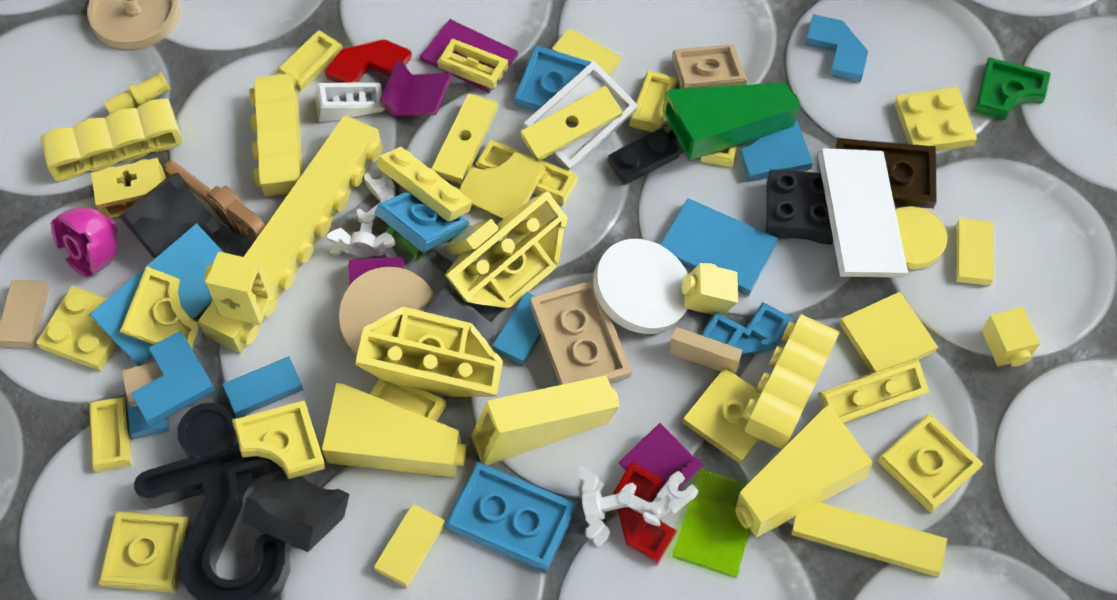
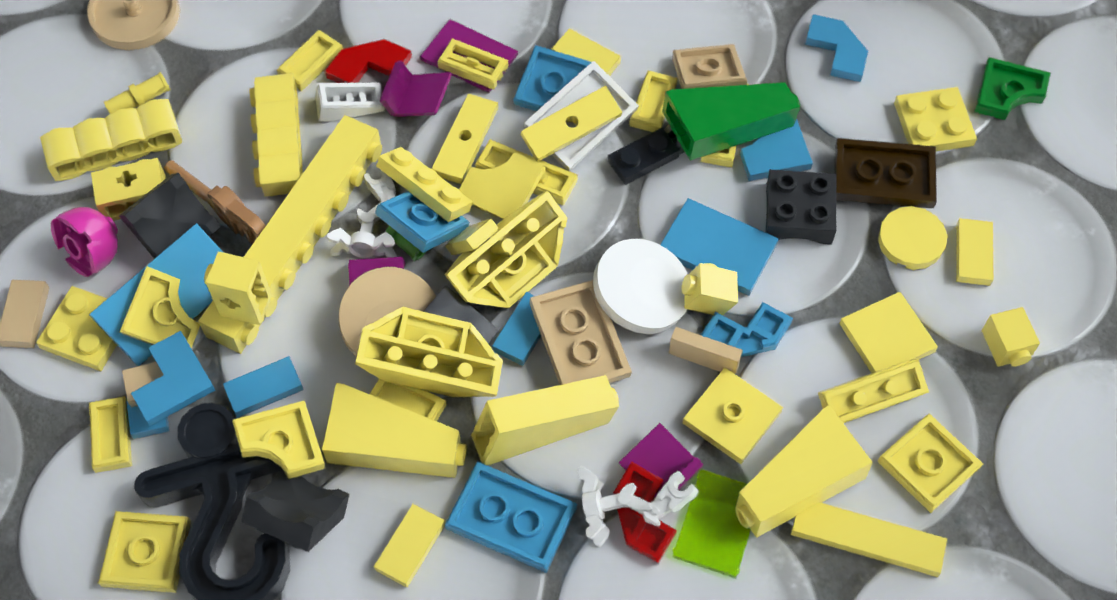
light yellow brick [742,314,840,449] -> none
white tile [818,149,908,278] -> none

